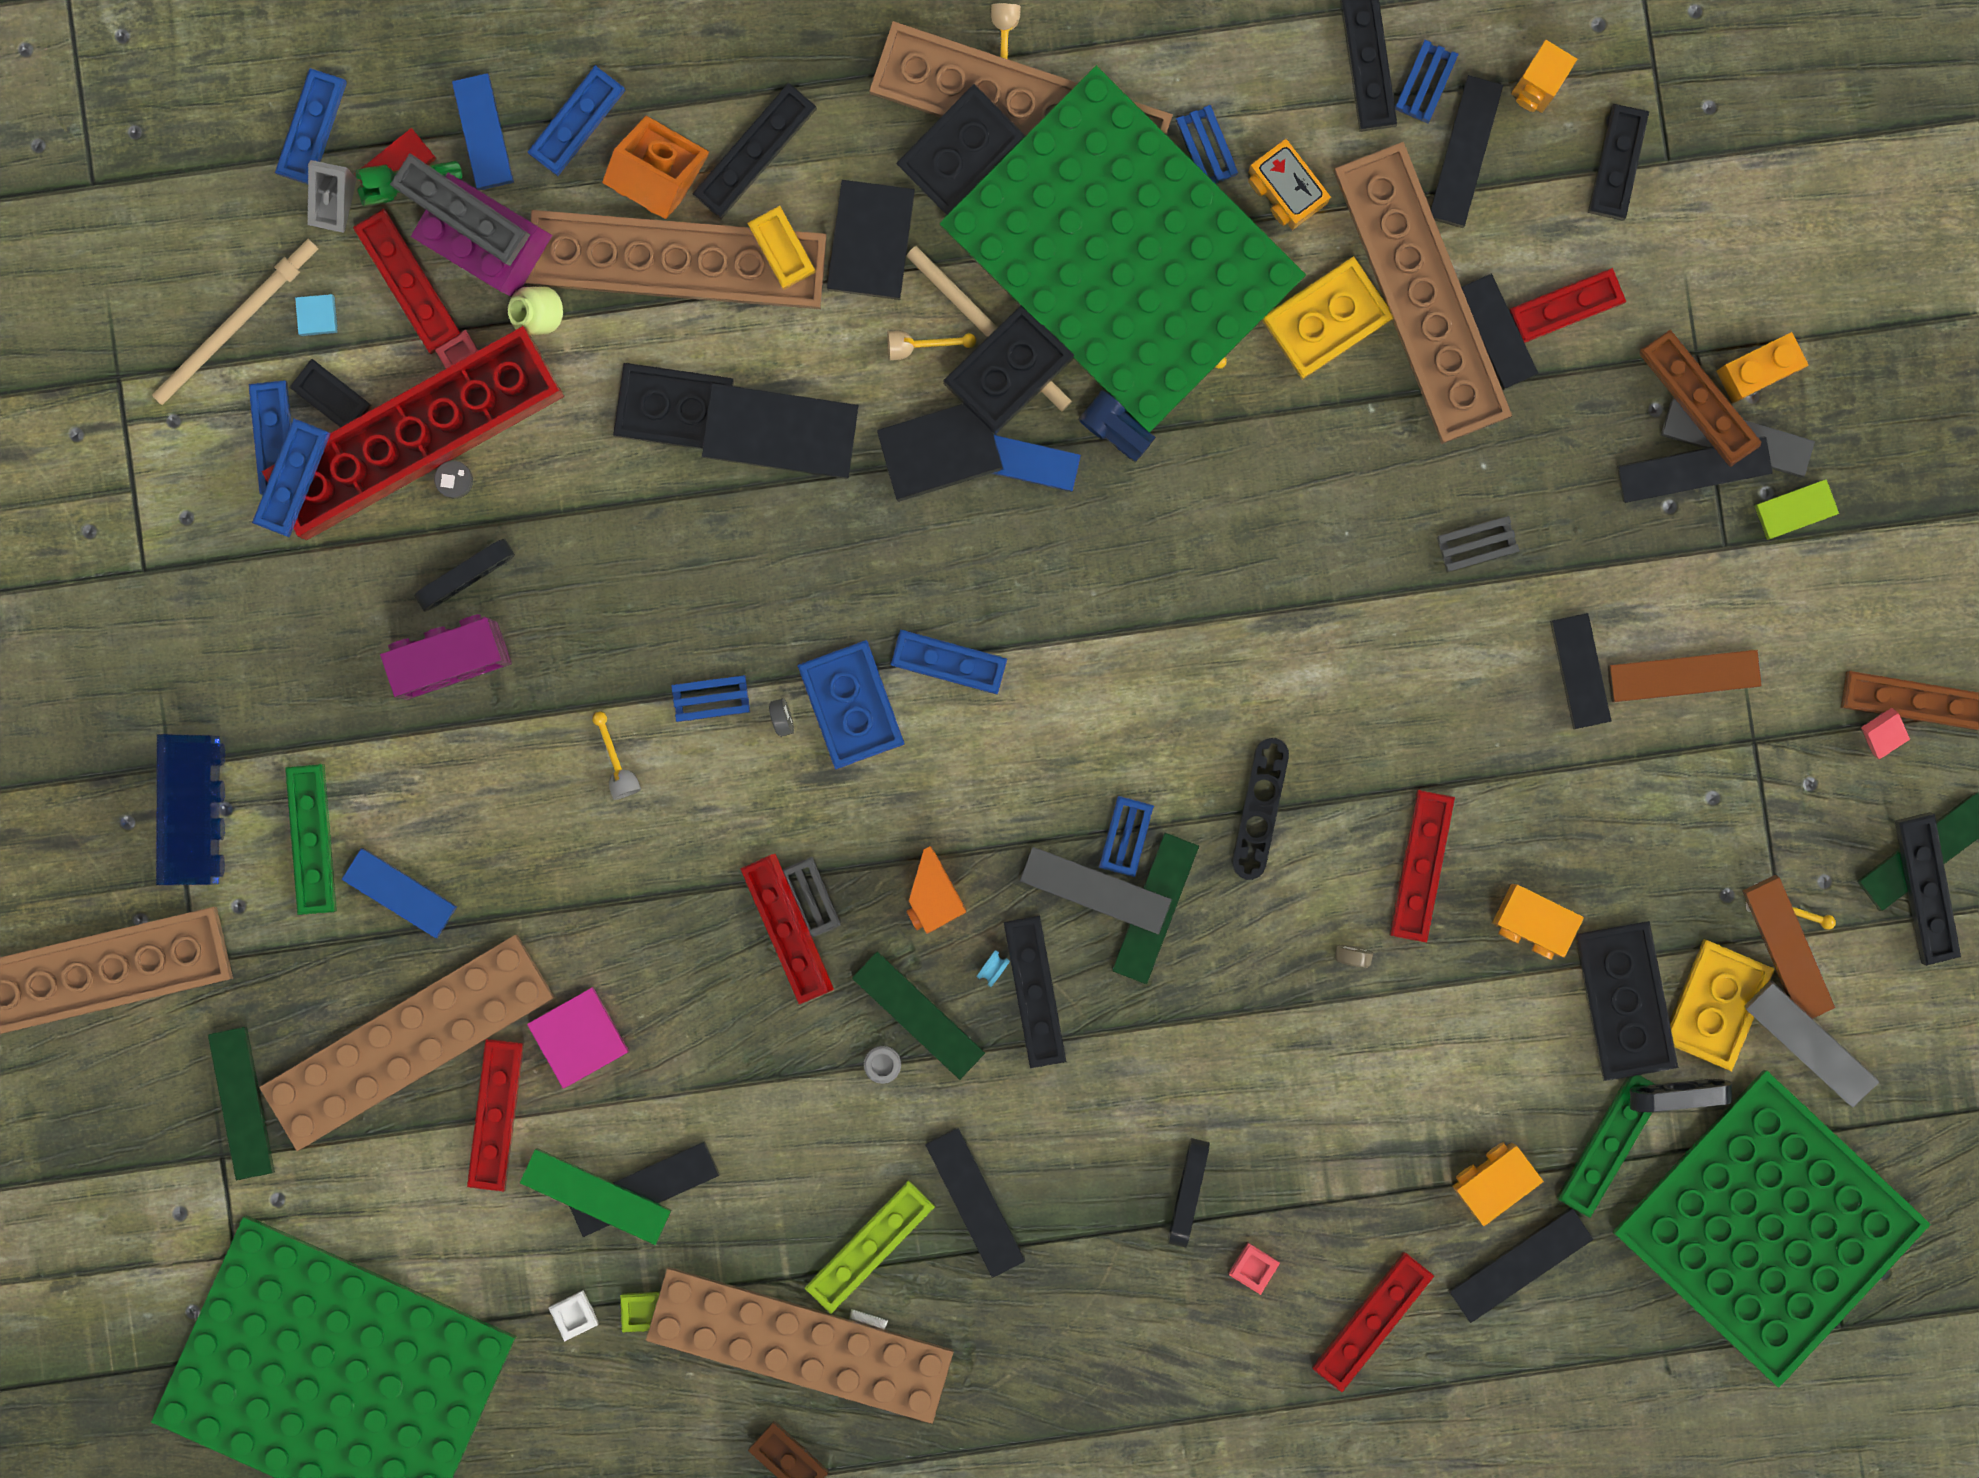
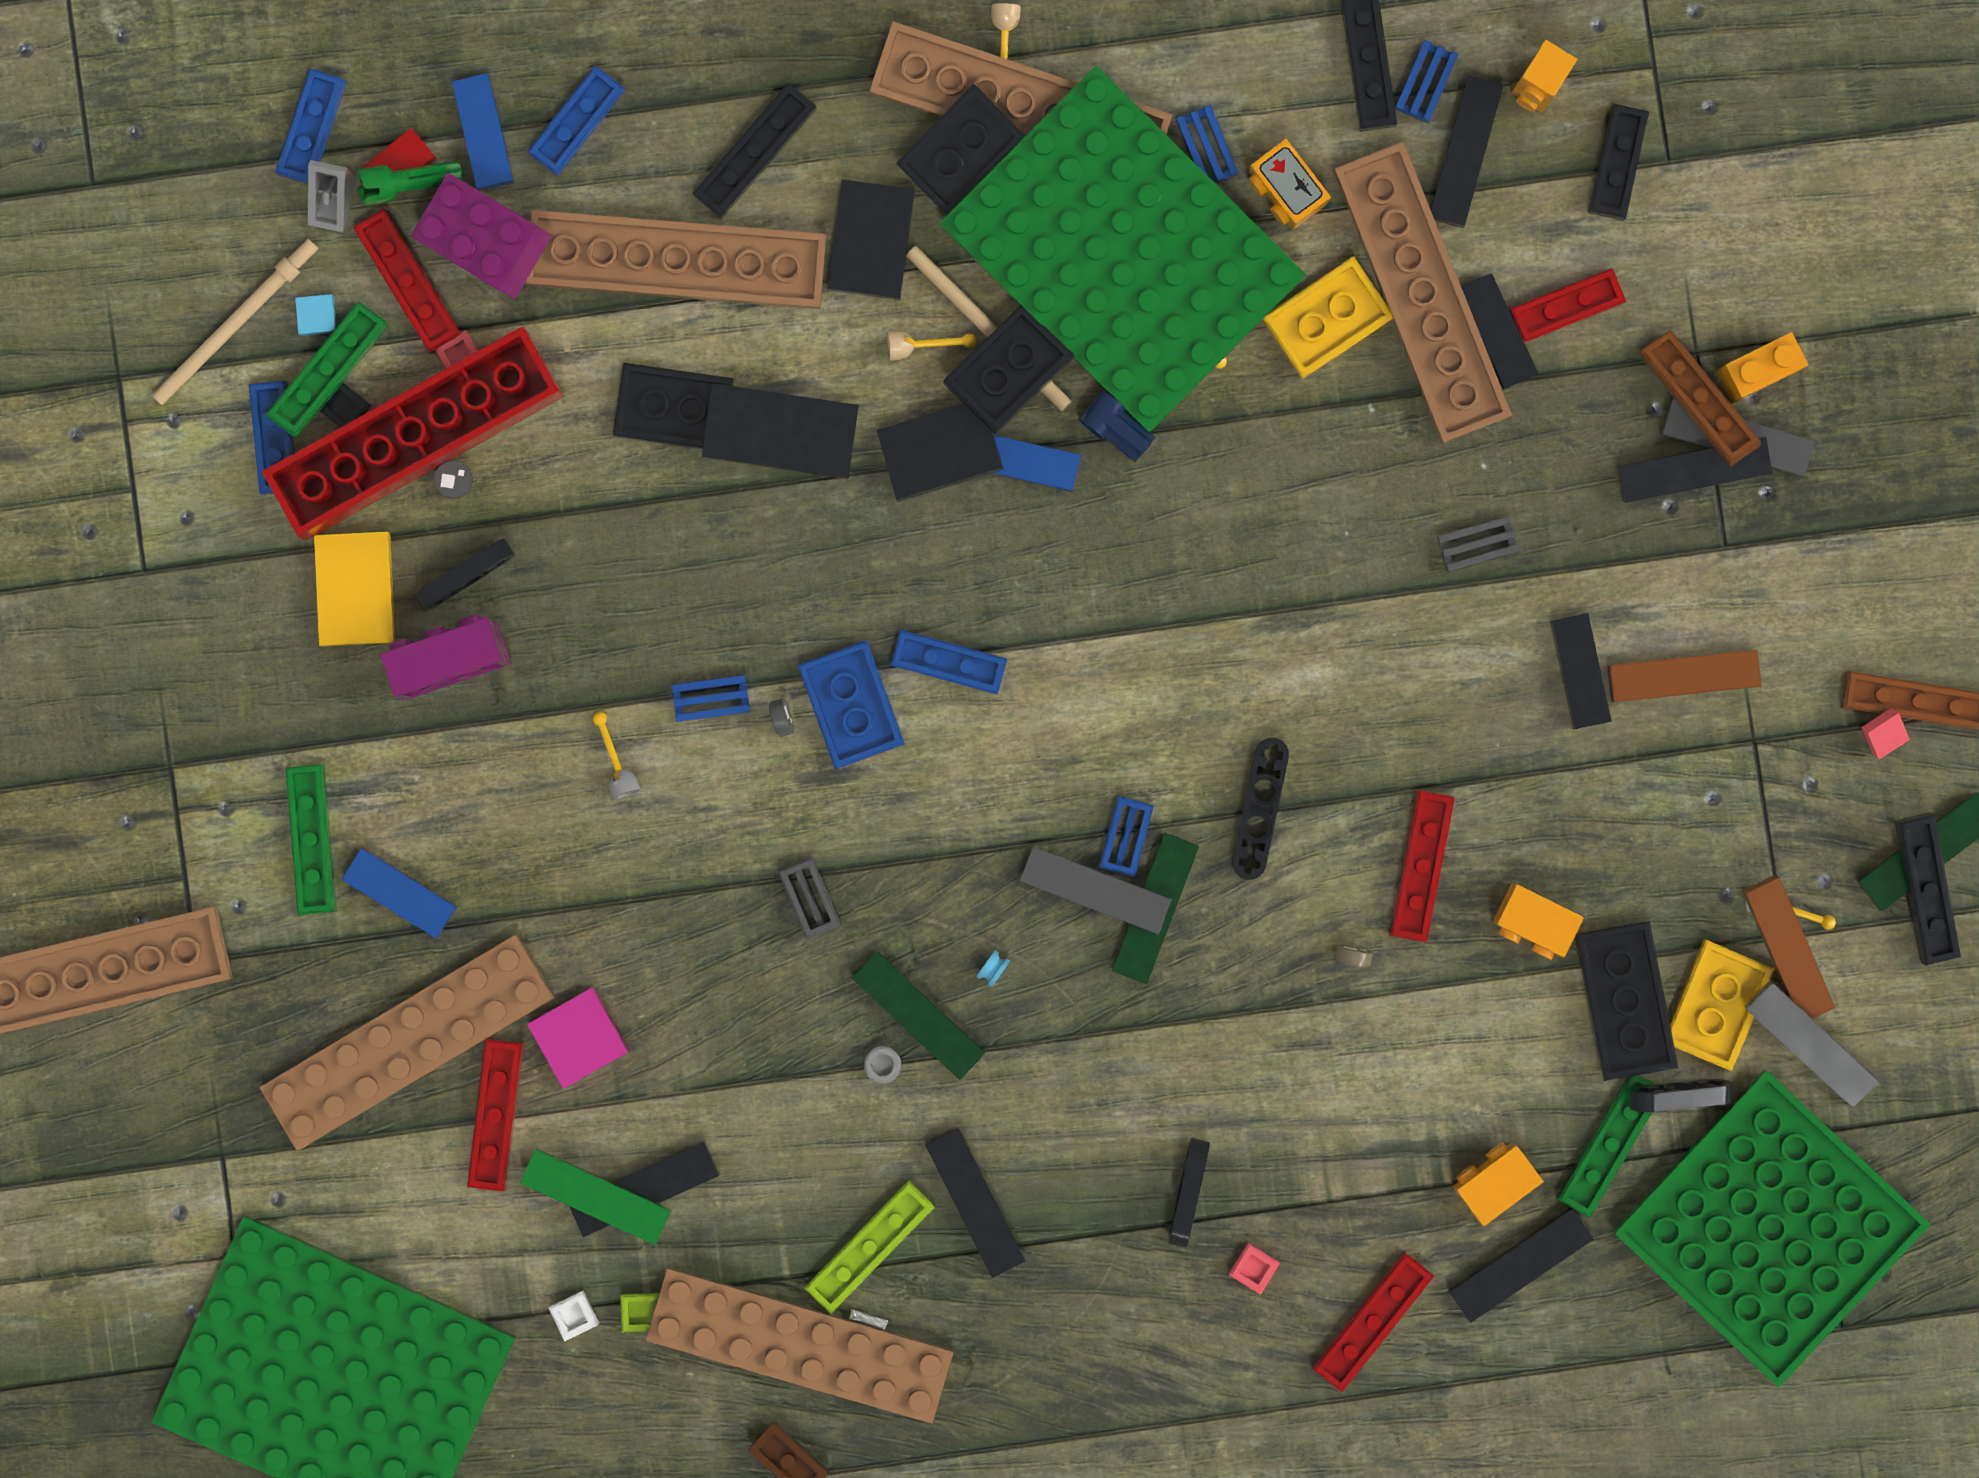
clear blue slope [156,734,225,885] -> none
dark green tile [208,1027,275,1181] -> none
blue tile [252,418,331,538] -> none
dark grey tile [390,154,530,266] -> none
yellowish green head [508,286,563,335] -> none
orange slope [602,115,709,219] -> none
red tile [740,853,834,1005] -> none
yellow tile [747,205,816,290] -> none
orange slope [906,846,967,934] -> none
black tile [1004,915,1067,1069] -> none
lime tile [1754,479,1839,540] -> none
none -> green tile [266,301,389,440]
none -> yellow tile [314,532,395,647]

